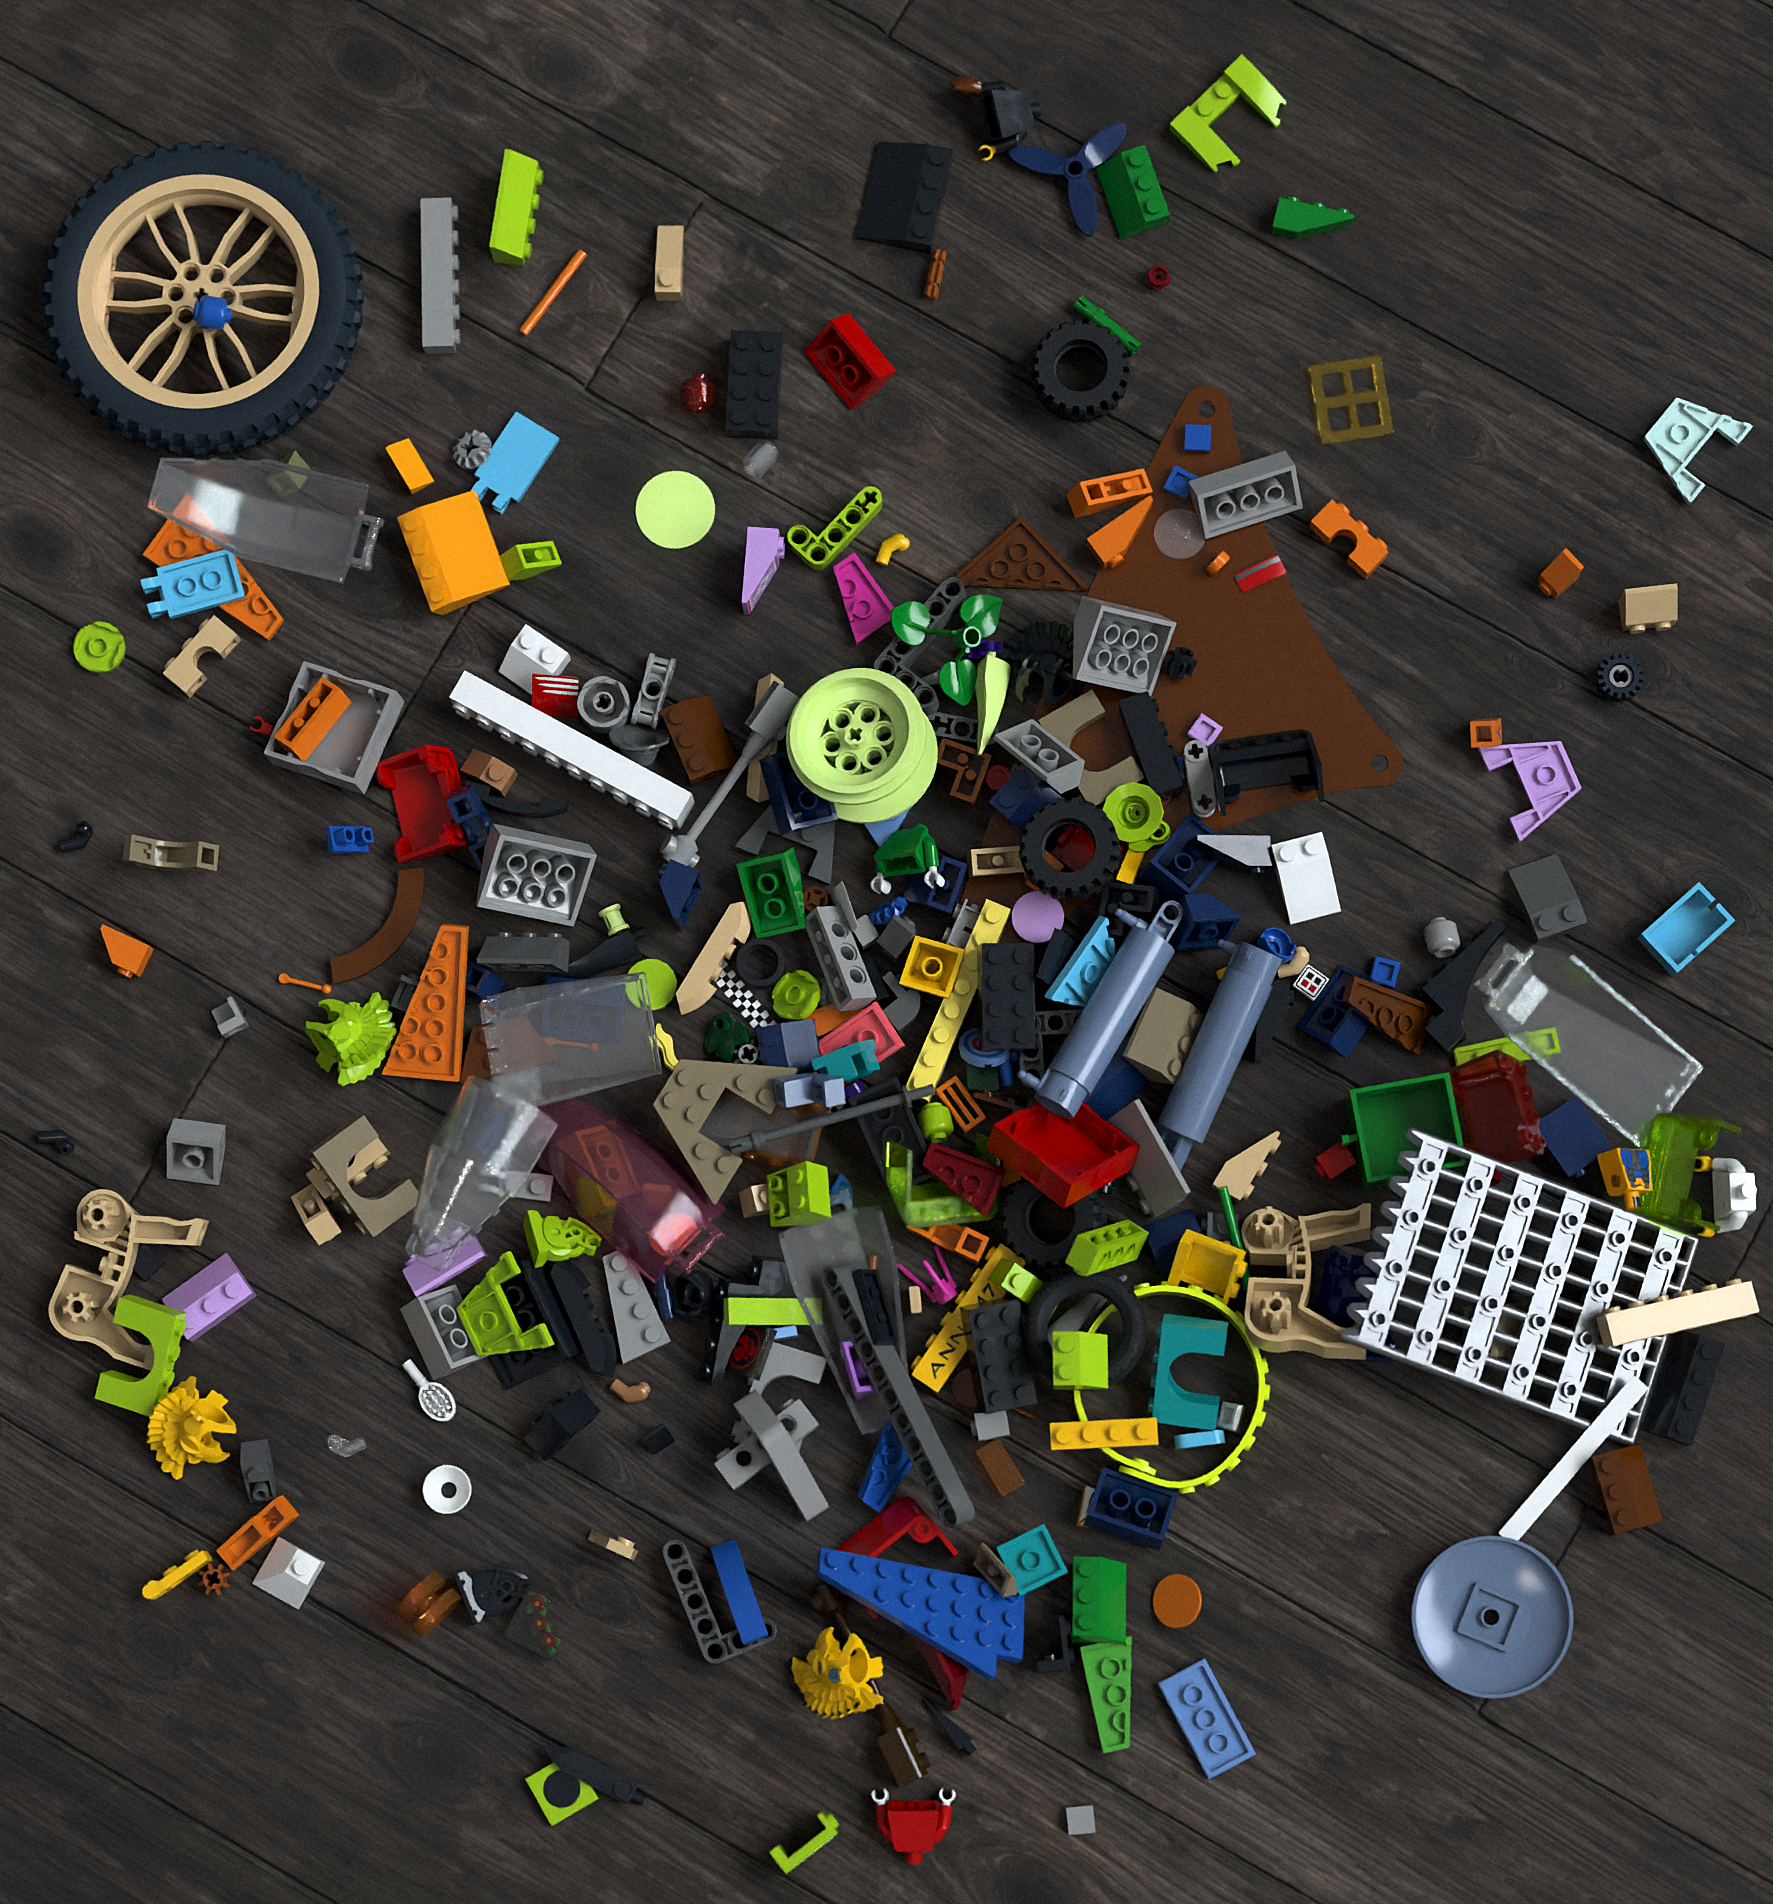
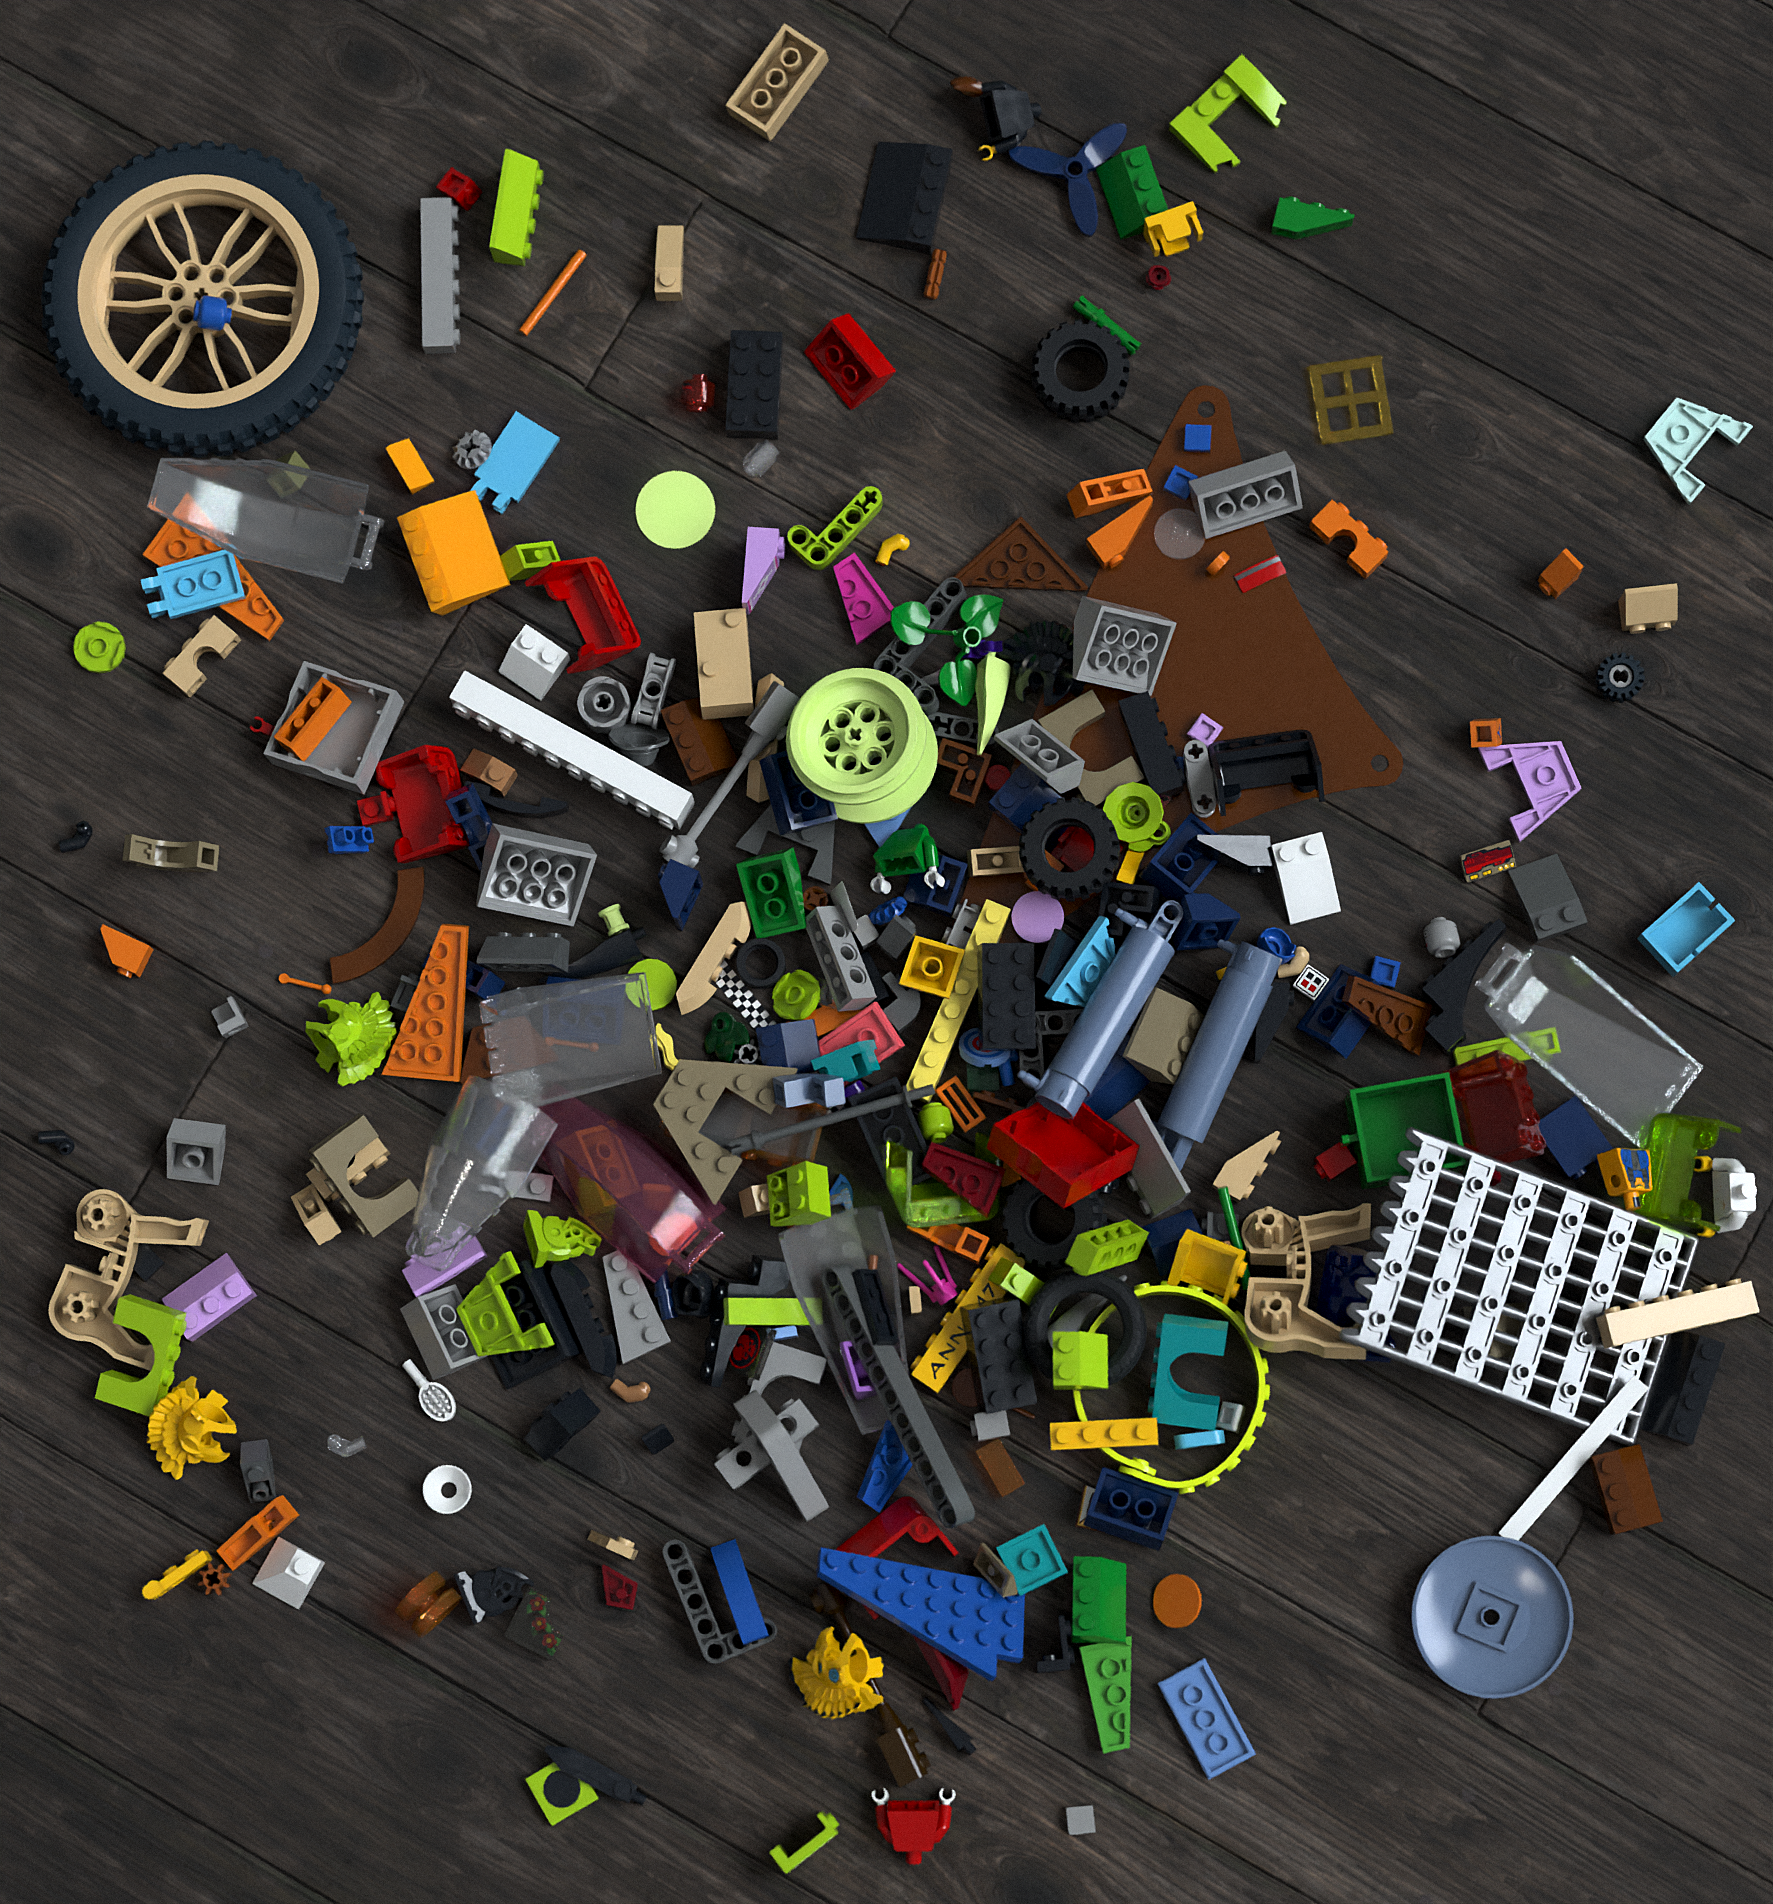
red sticker [532,674,579,718] -> none
black gear [1163,647,1198,679] -> none
none -> red bracket [357,791,397,827]
none -> red bracket [436,167,482,211]
none -> red windscreen [525,557,641,674]
none -> dark red piece [602,1565,638,1610]
none -> tan brick [694,608,754,720]
none -> tan brick [726,23,829,142]
none -> yellow panel [1143,201,1203,257]
none -> slope [1458,840,1517,883]

